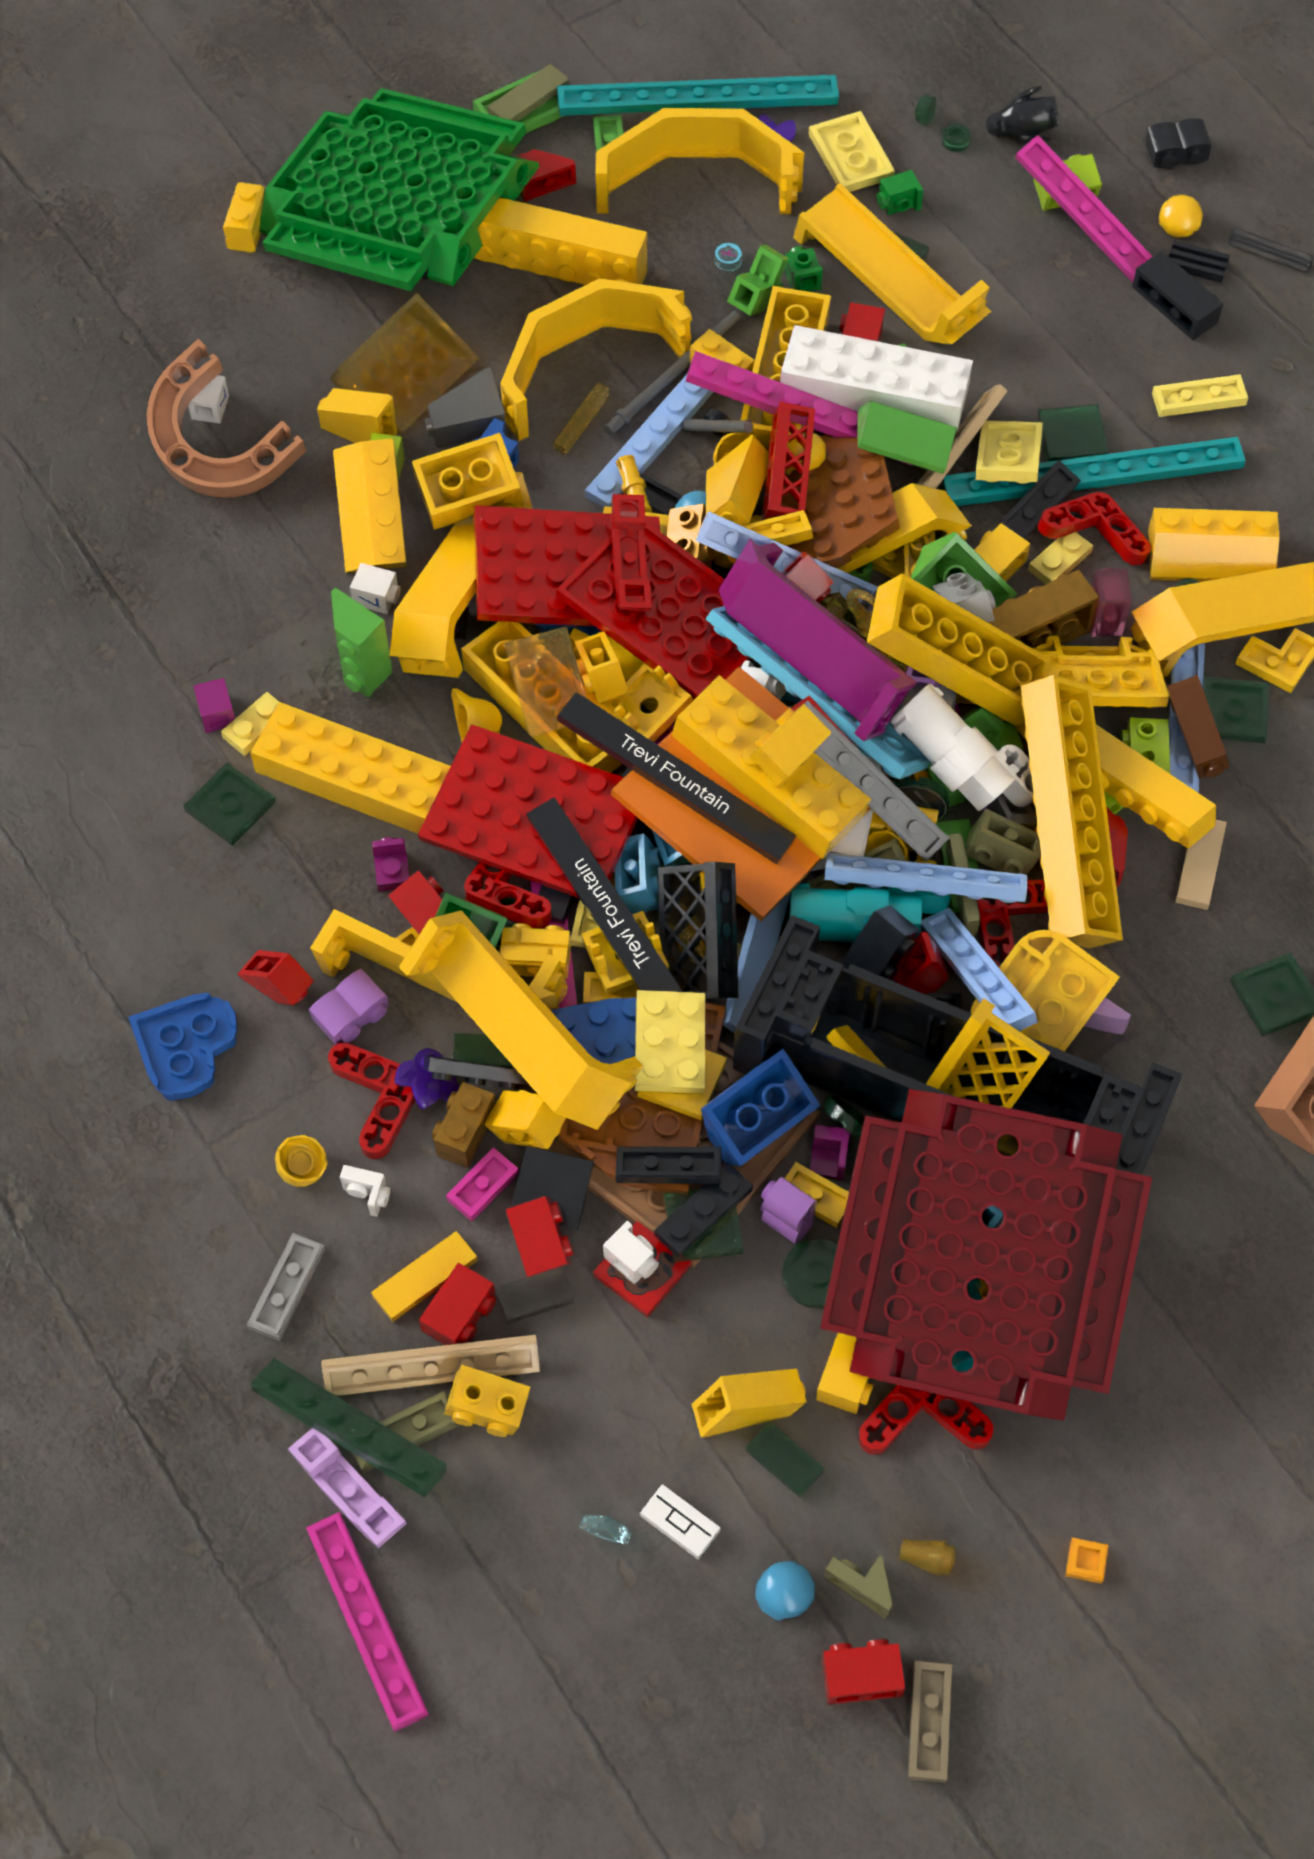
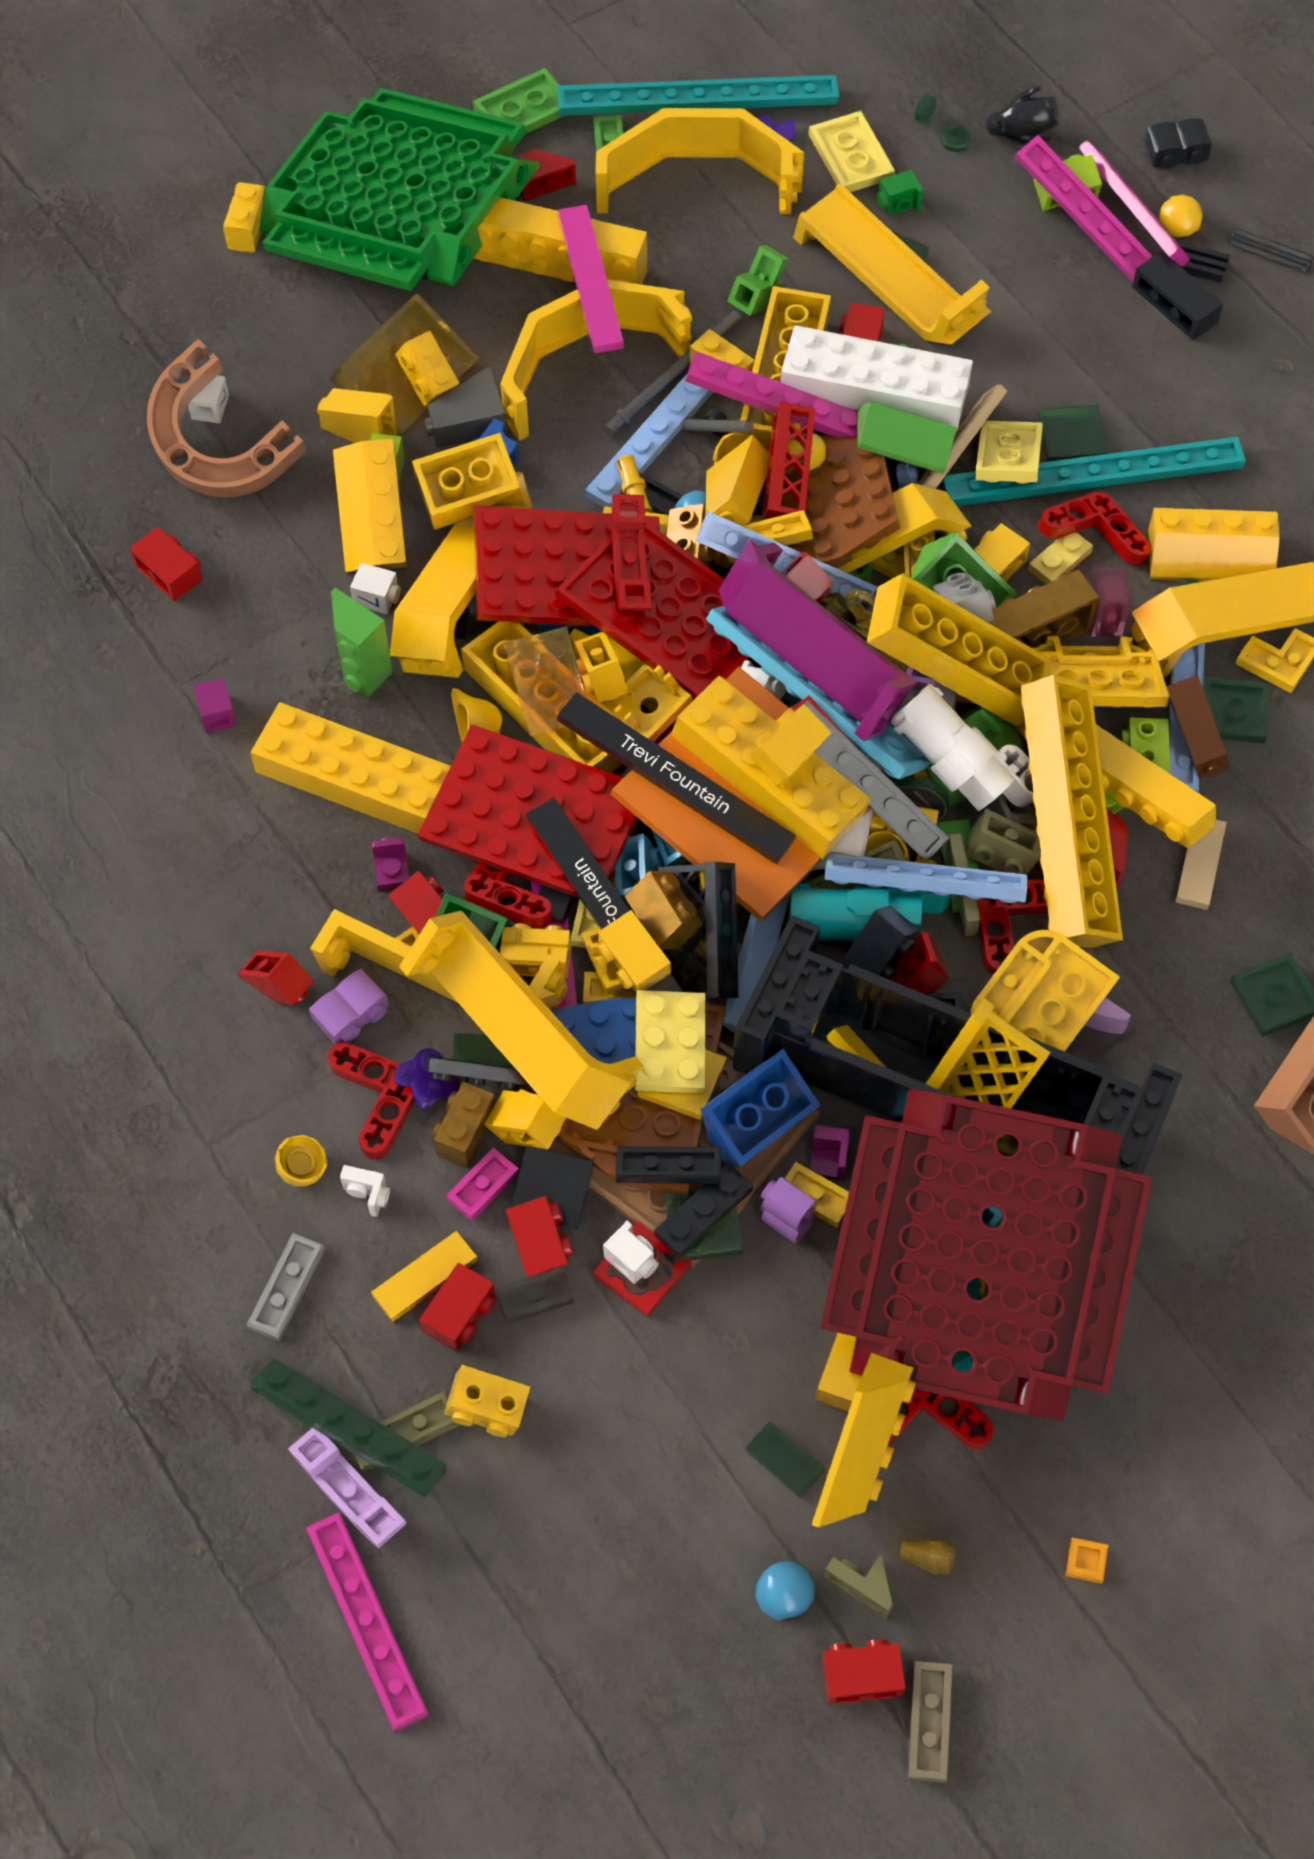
blue plate [128,993,238,1101] -> none
clear green tile [183,762,276,846] -> none
light yellow plate [221,692,279,756] -> none
tan tile [322,1335,540,1397] -> none
olive tile [487,64,569,121] -> none
clear yellow axle [553,383,610,454] -> none
clear light blue tile [579,1515,632,1544] -> none
white tile [640,1484,721,1560] -> none
yellow slope [692,1368,807,1438] -> none
clear light blue tile [714,242,743,271] -> none
clear green tile [783,1239,838,1308] -> none
green brick [784,246,823,292] -> none
clear green tile [822,1094,865,1140] -> none
light blue plate [921,908,1038,1032] -> none
black tile [996,460,1081,540] -> none
light yellow plate [1152,374,1248,417] -> none
none -> red brick [130,526,202,602]
none -> yellow brick [395,331,460,407]
none -> dark pink tile [558,205,624,353]
none -> yellow brick [597,910,671,993]
none -> pearl gold brick [625,871,703,950]
none -> yellow slope [812,1353,916,1528]
none -> medium blue plate [897,463,918,488]
none -> tile [1079,141,1190,267]

